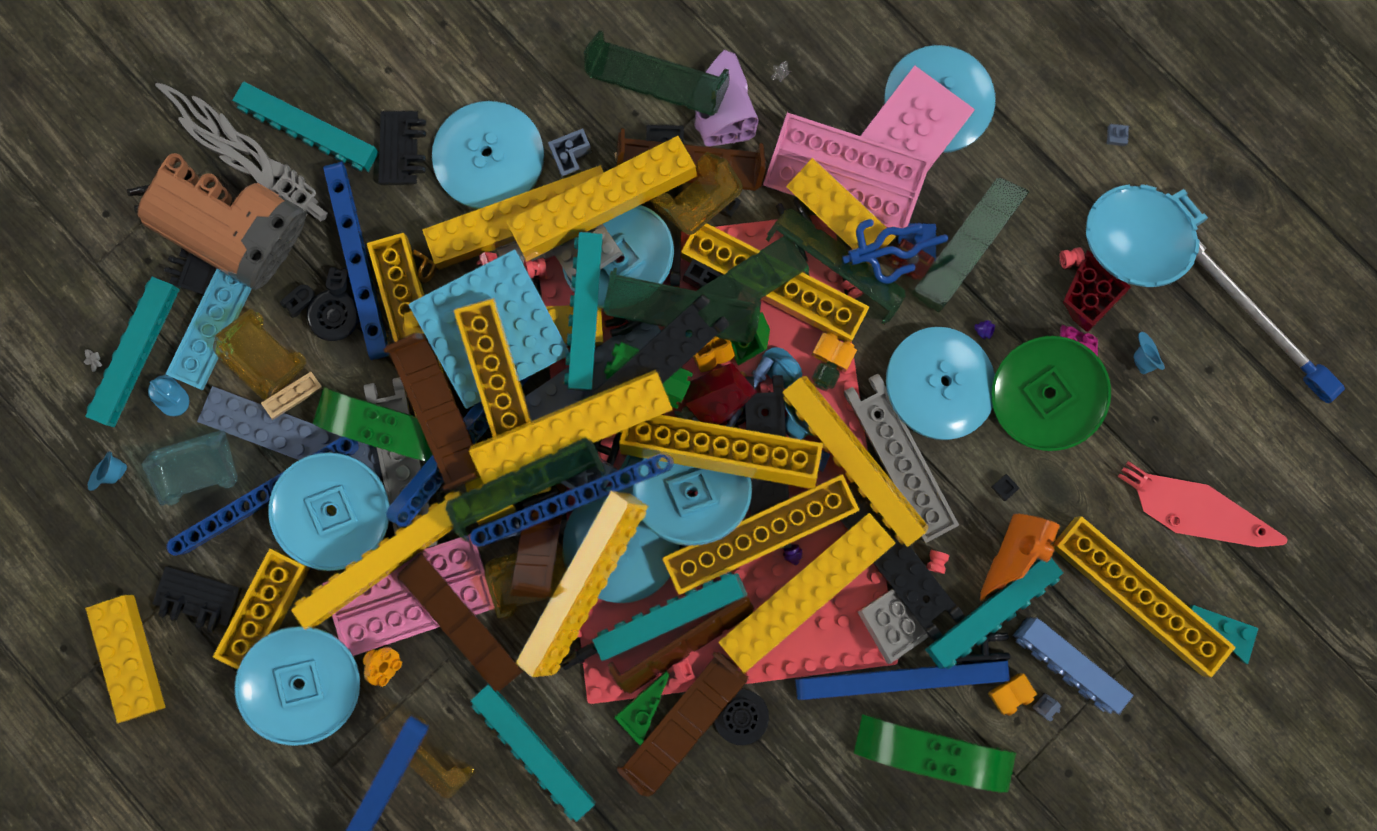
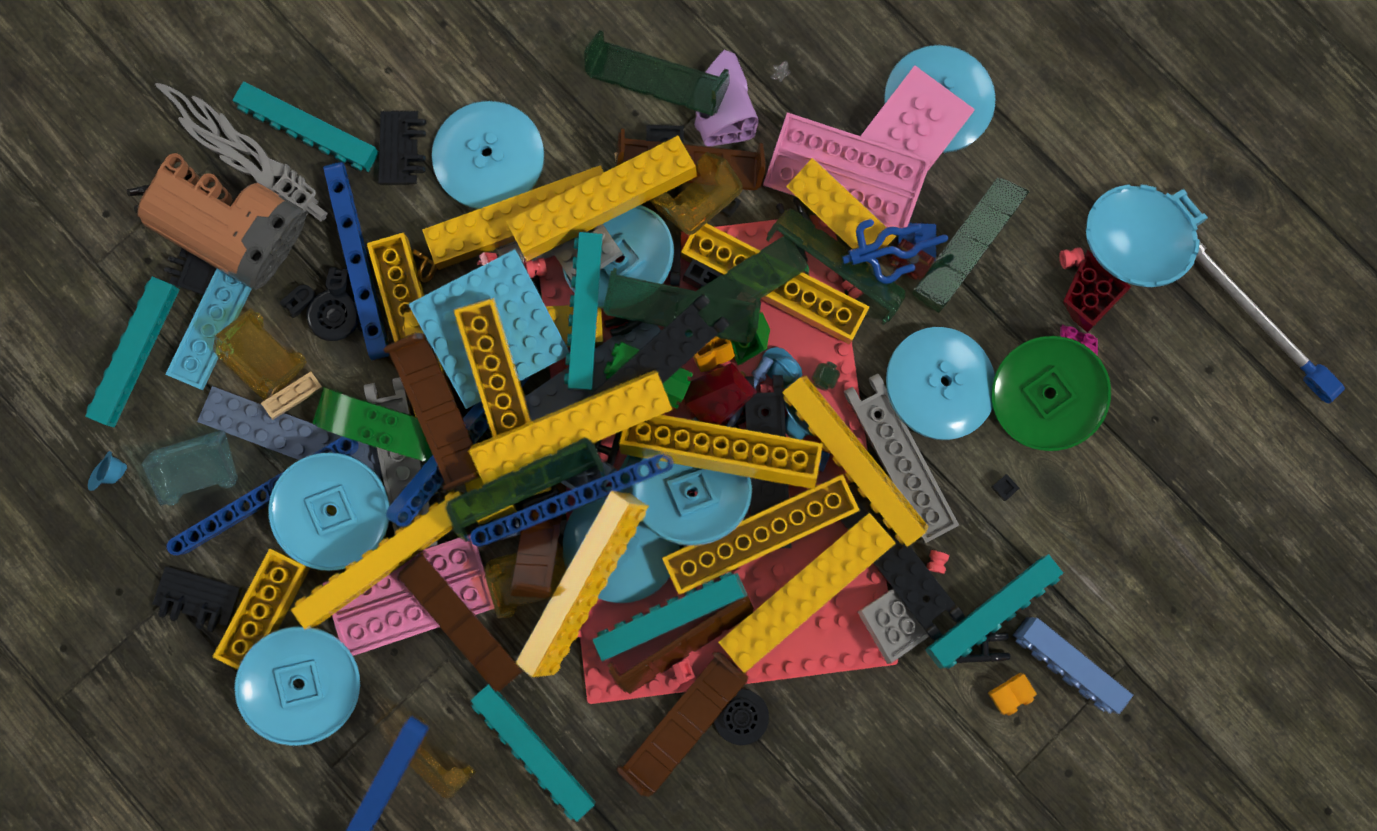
light grey plant [84,349,102,372] -> none
yellow brick [86,595,166,723] -> none
dark azure piece [148,375,190,416] -> none
light orange plate [363,647,402,687] -> none
sand blue brick [548,129,591,179] -> none
black axle [561,643,597,670] -> none
green wing [615,670,670,746] -> none
light grey plant [674,406,695,420] -> none
dark purple plate [783,544,803,565] -> none
blue beam [795,660,1010,700] -> none
light orange brick [811,332,857,372] -> none
green slope [854,714,1016,793] -> none
dark purple plate [974,320,995,339] -> none
orange panel [980,514,1060,601] -> none
sand blue tile [1032,693,1061,721] -> none
yellow brick [1052,516,1236,678] -> none
sand blue tile [1107,124,1129,146] -> none
coral wing [1117,461,1287,547] -> none
dark azure piece [1134,332,1165,374] -> none
teal wing [1190,605,1258,664] -> none

